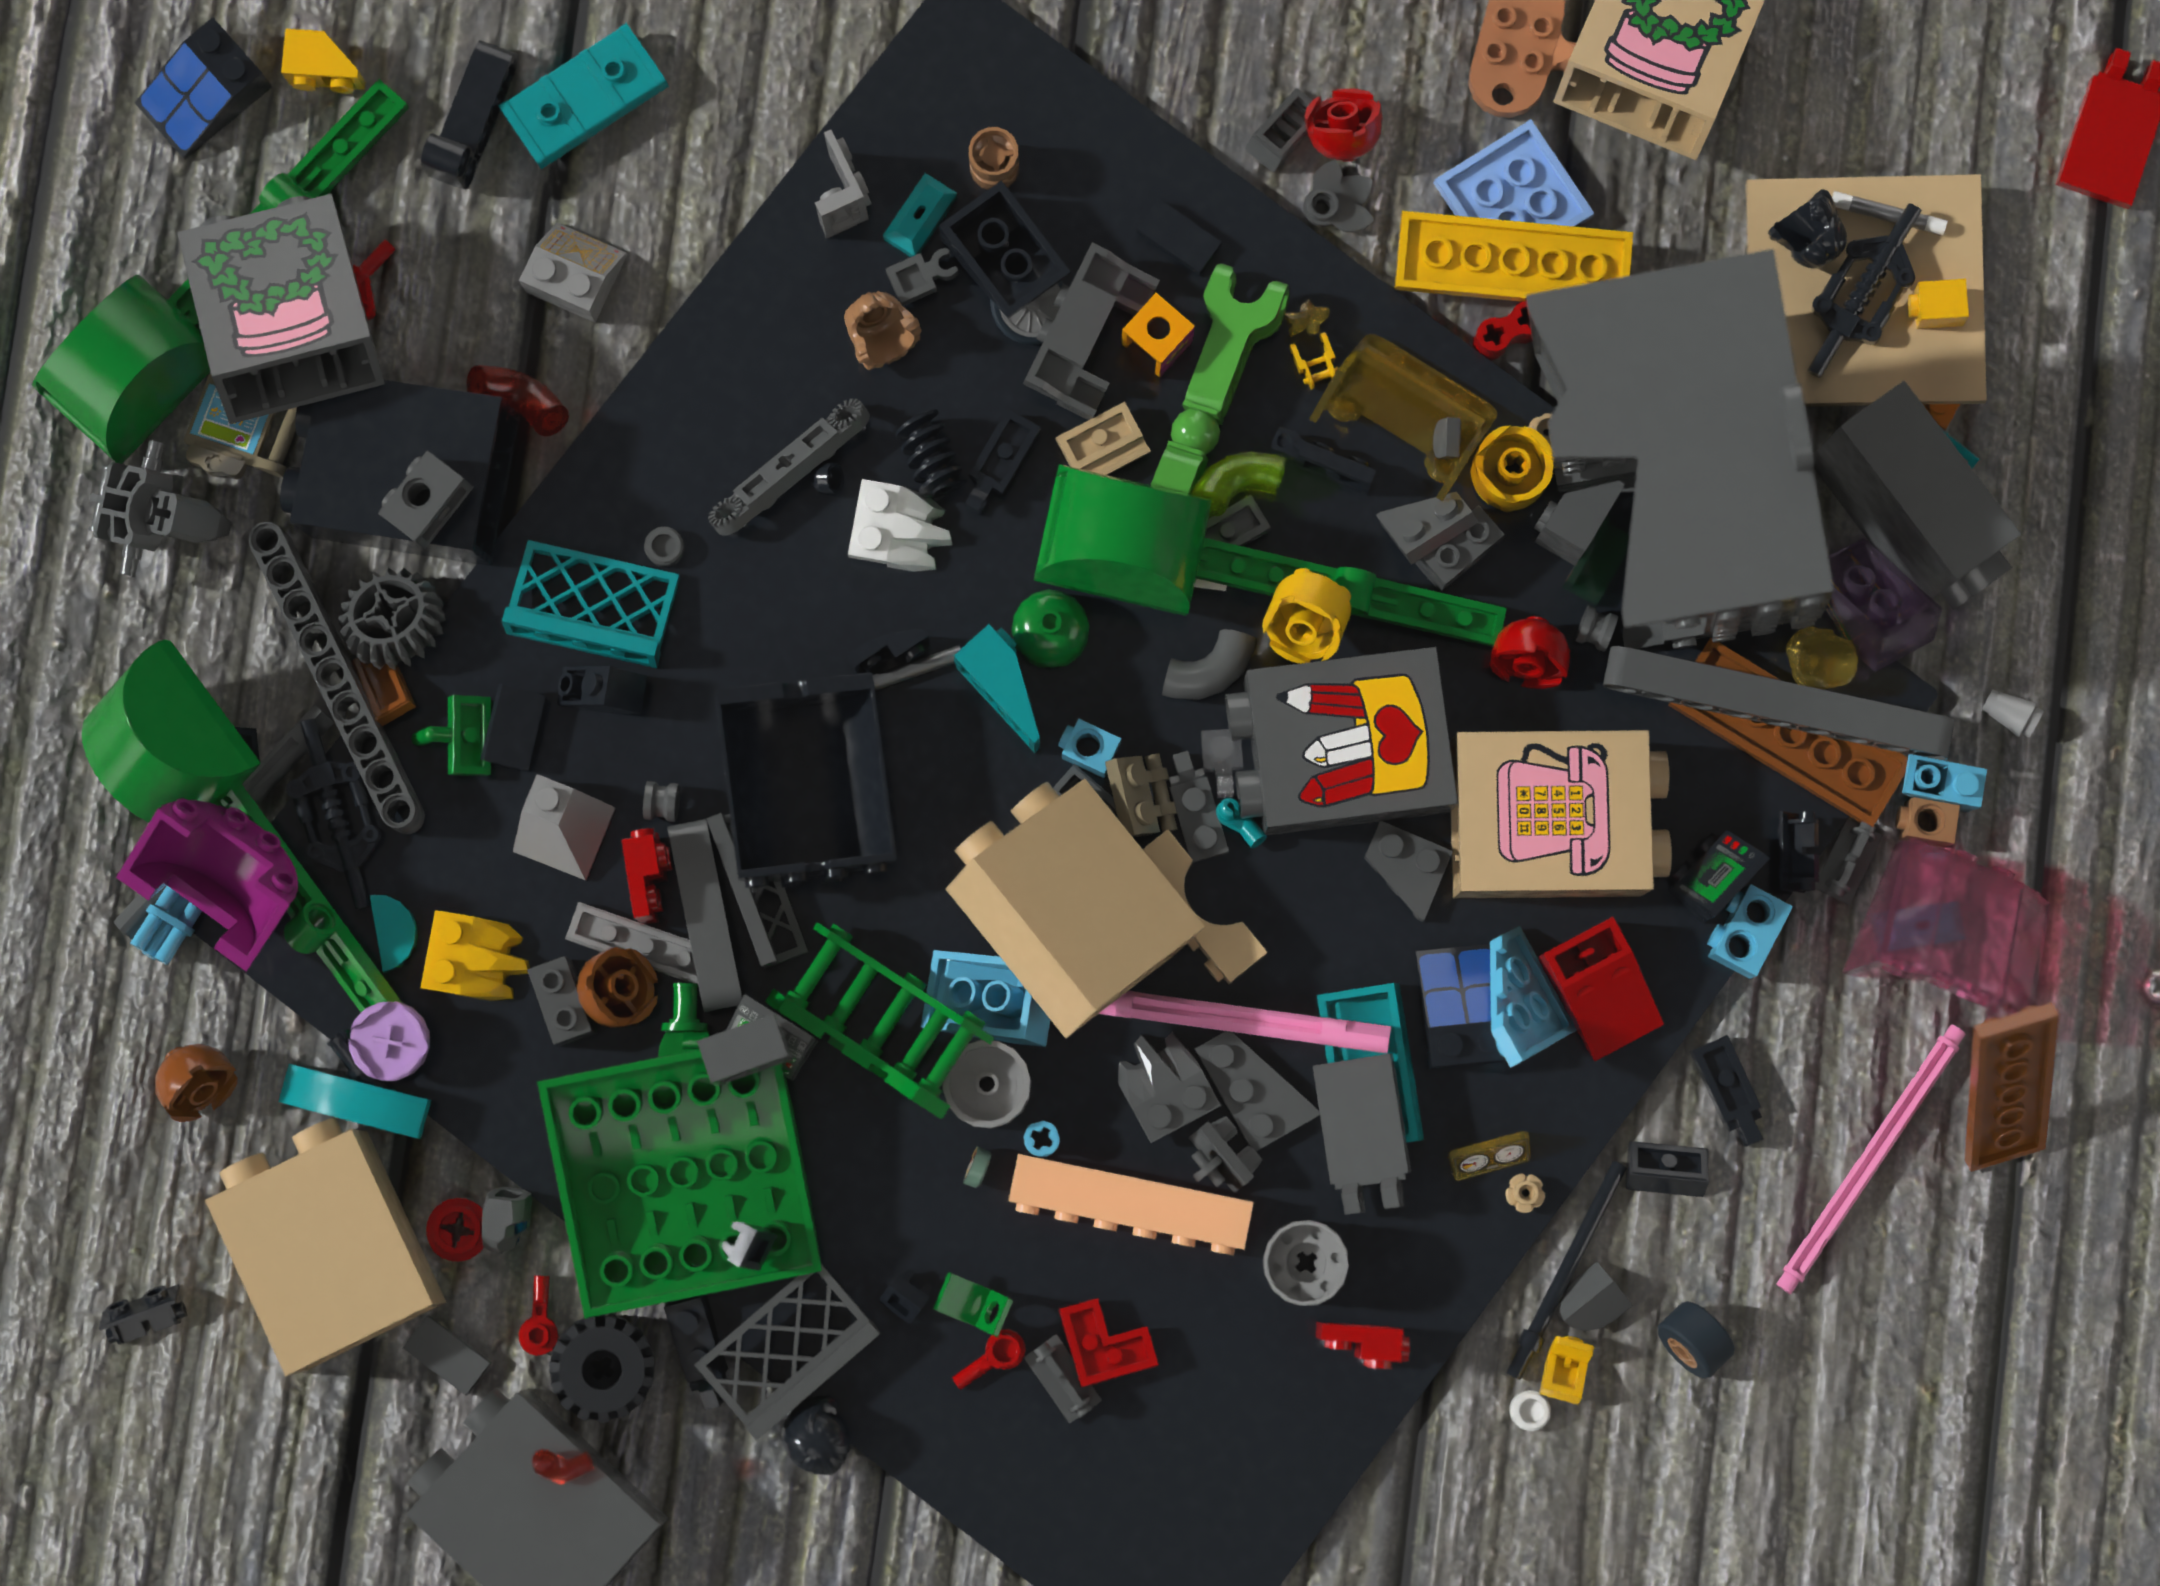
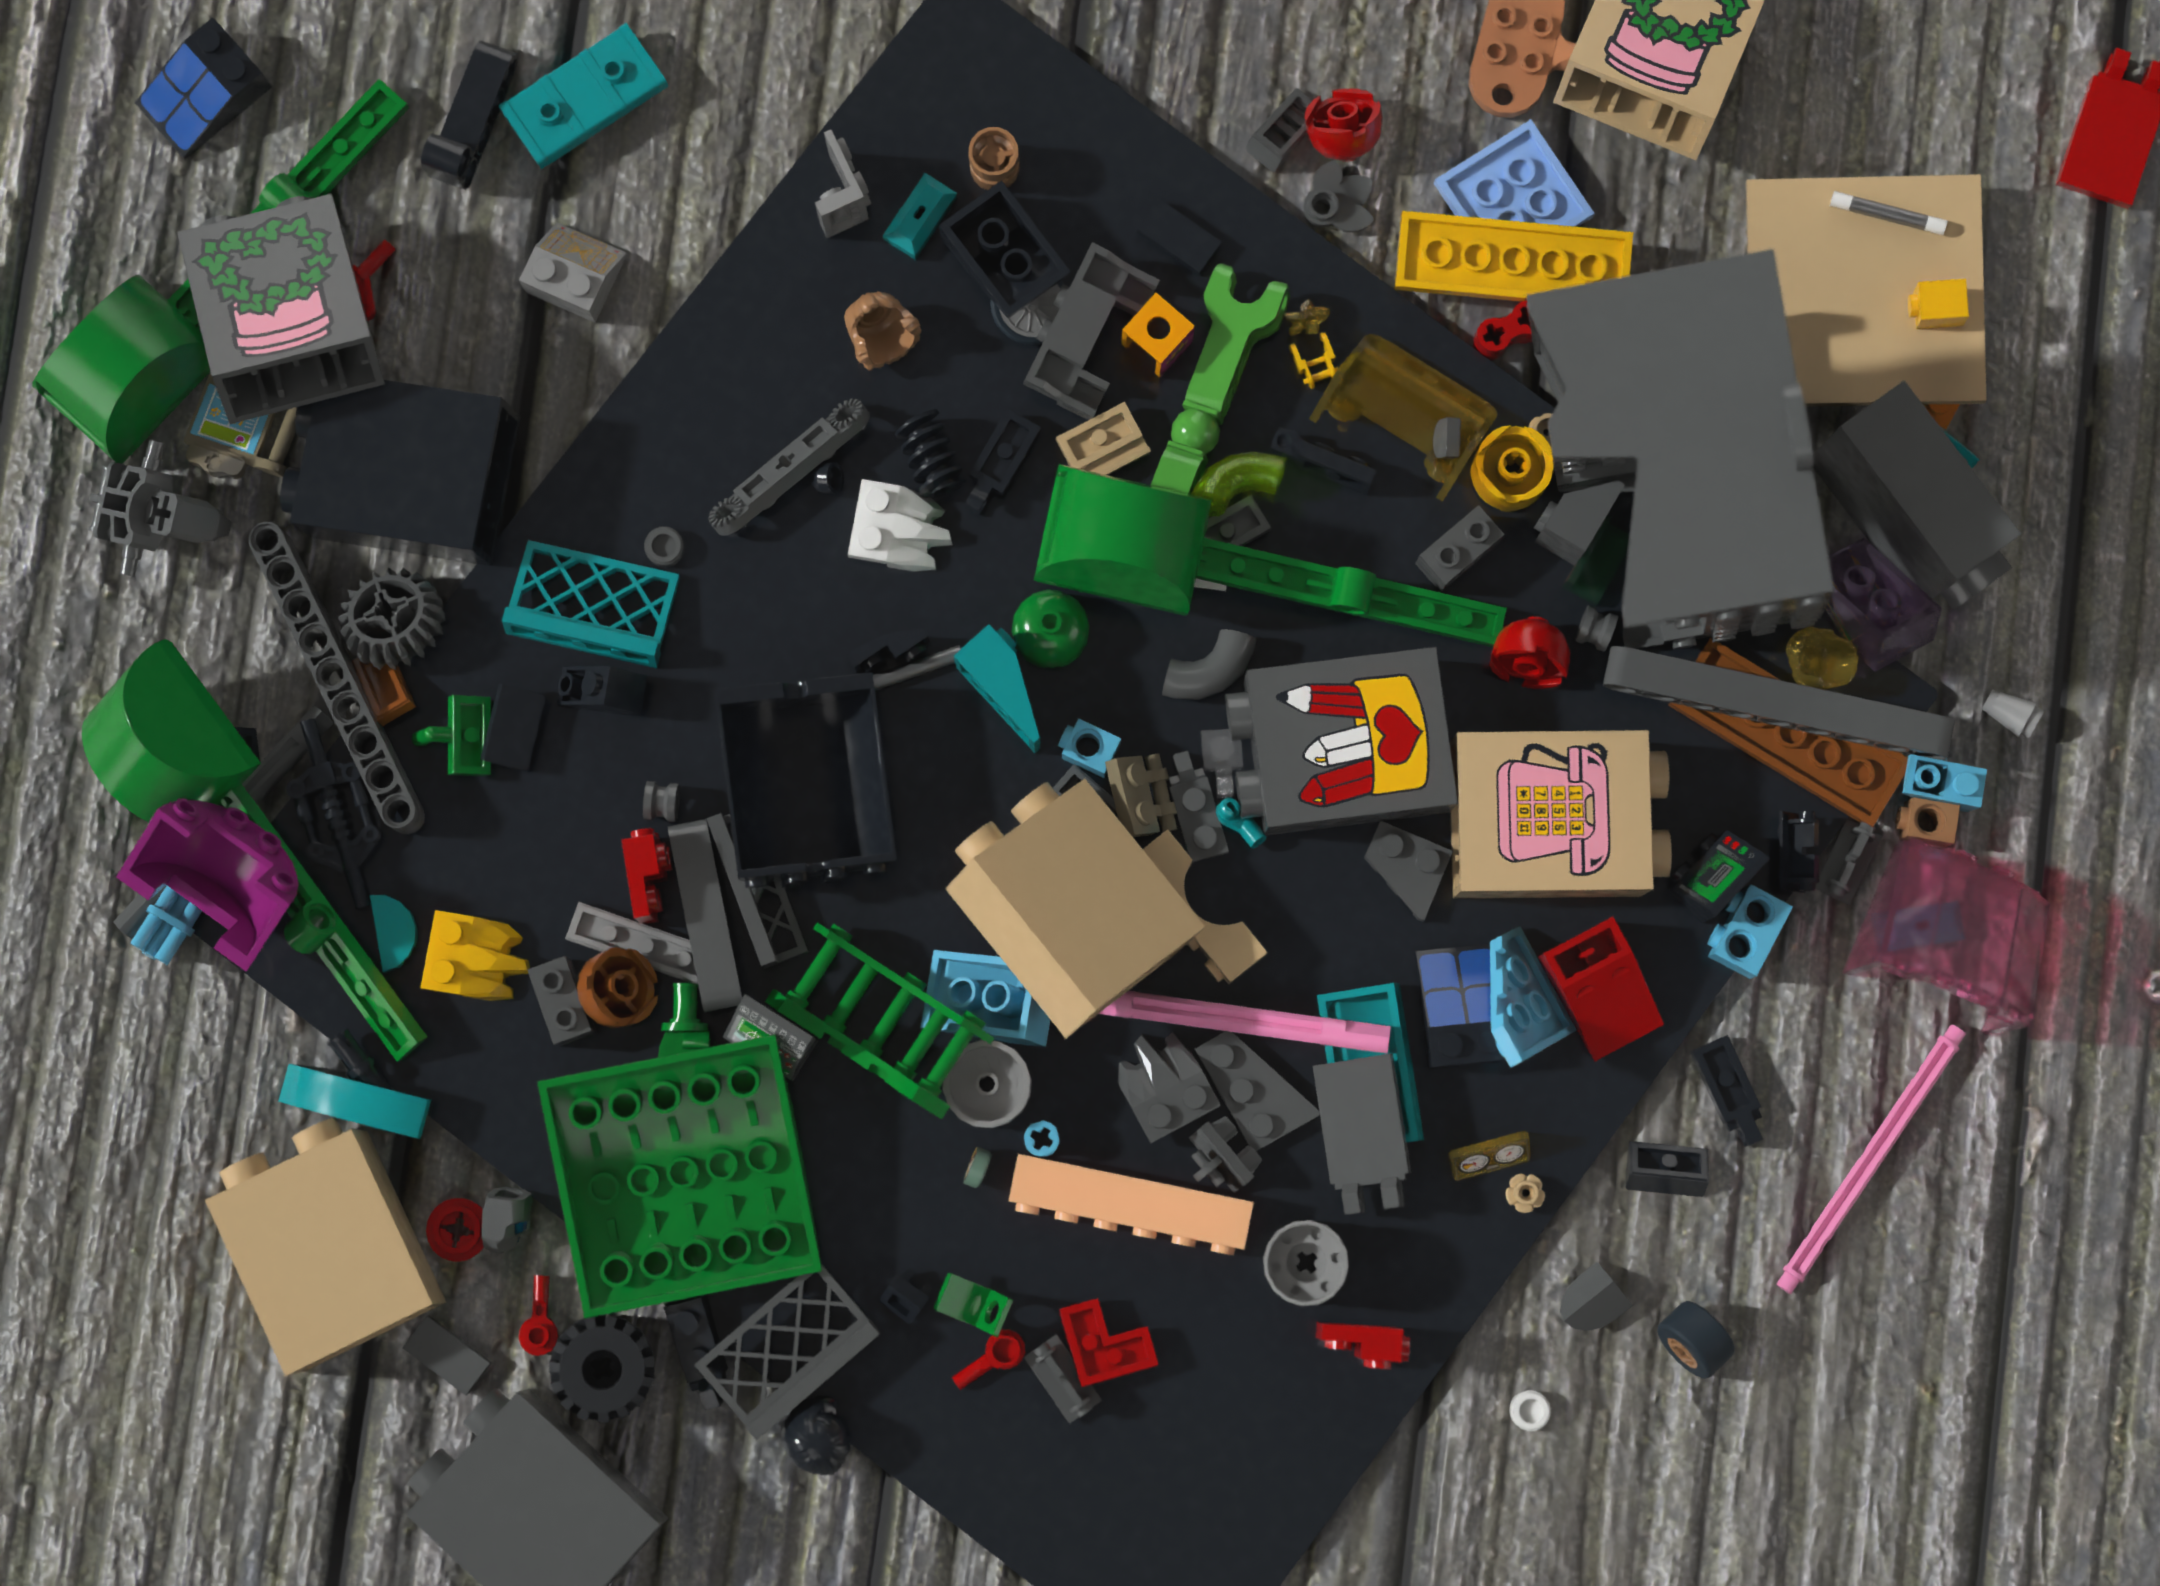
black hinge [98,1284,187,1345] -> none
dark orange cylinder [155,1043,238,1122] -> none
yellow slope [281,28,366,94] -> none
lavender tile [349,1002,430,1081] -> none
dark grey brick [378,451,474,549] -> none
clear red cylinder [466,365,569,437] -> none
light grey slope [513,774,616,881] -> none
clear red arm [532,1449,595,1485] -> none
dark grey hinge [697,1014,793,1086] -> none
tile [722,1221,777,1271] -> none
dark grey plate [885,248,959,306] -> none
yellow brick [1262,568,1351,664] -> none
dark grey wing [1376,492,1478,565] -> none
black bar [1506,1161,1627,1380] -> none
yellow bracket [1539,1336,1594,1405] -> none
black hair [1768,189,1847,269] -> none
black bar [1808,203,1922,378] -> none
dark orange plate [1964,1002,2059,1172] -> none

